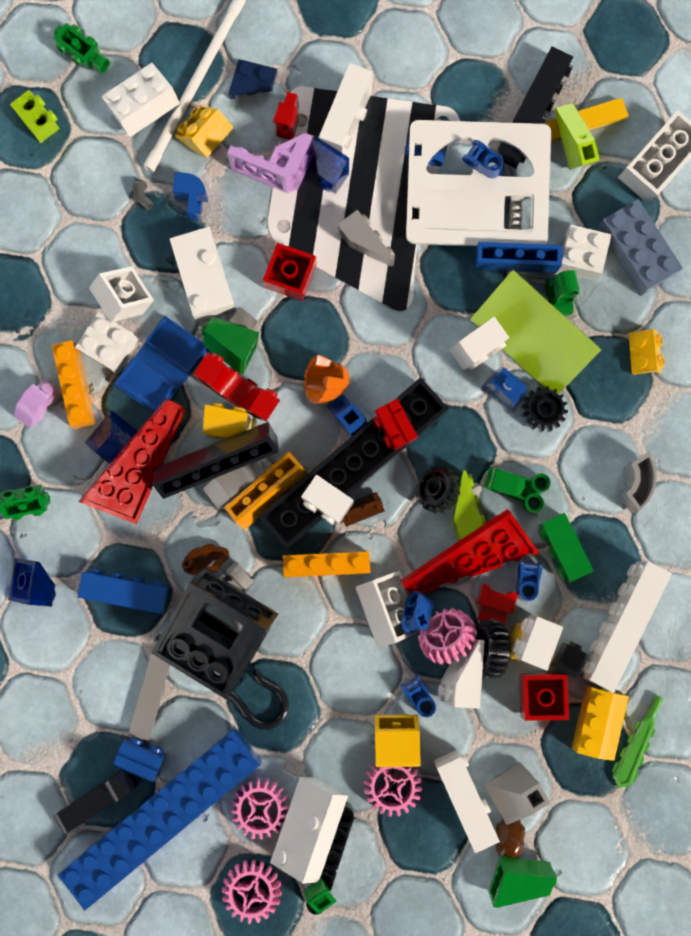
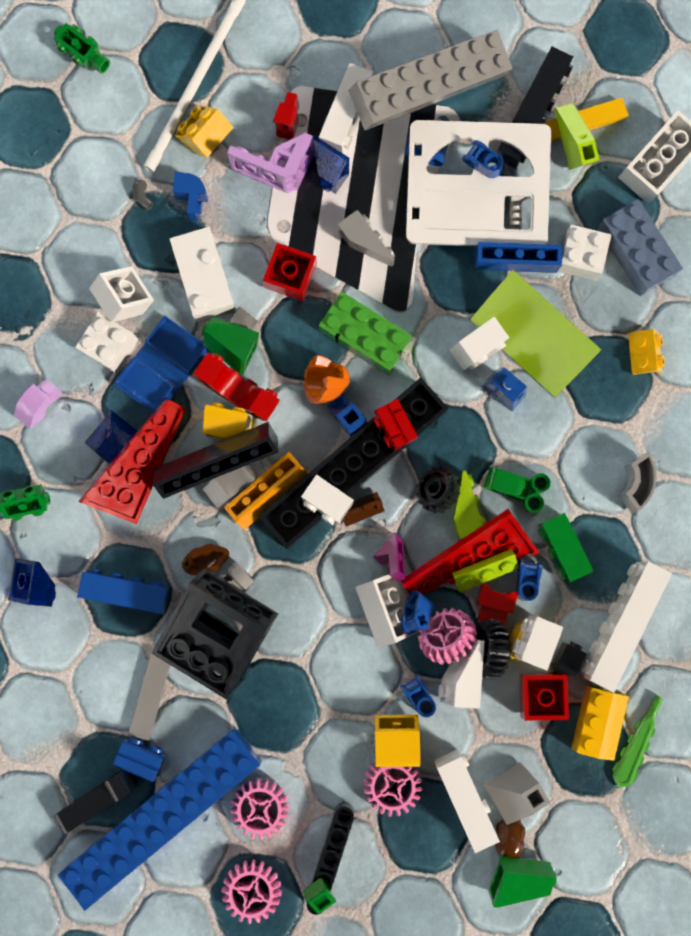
lime brick [10,90,60,143] -> none
light orange brick [52,340,96,430] -> none
white brick [101,63,180,137] -> none
black piece [154,634,289,730] -> none
dark blue wing [228,59,278,99] -> none
white brick [270,777,348,883] -> none
light orange brick [283,551,370,578] -> none
black gear [521,386,568,433] -> none
green piece [545,270,579,316] -> none
none -> bright green piece [319,291,412,376]
none -> light grey brick [348,29,513,130]
none -> magenta slope [373,533,405,581]
none -> lime plate [452,549,519,592]

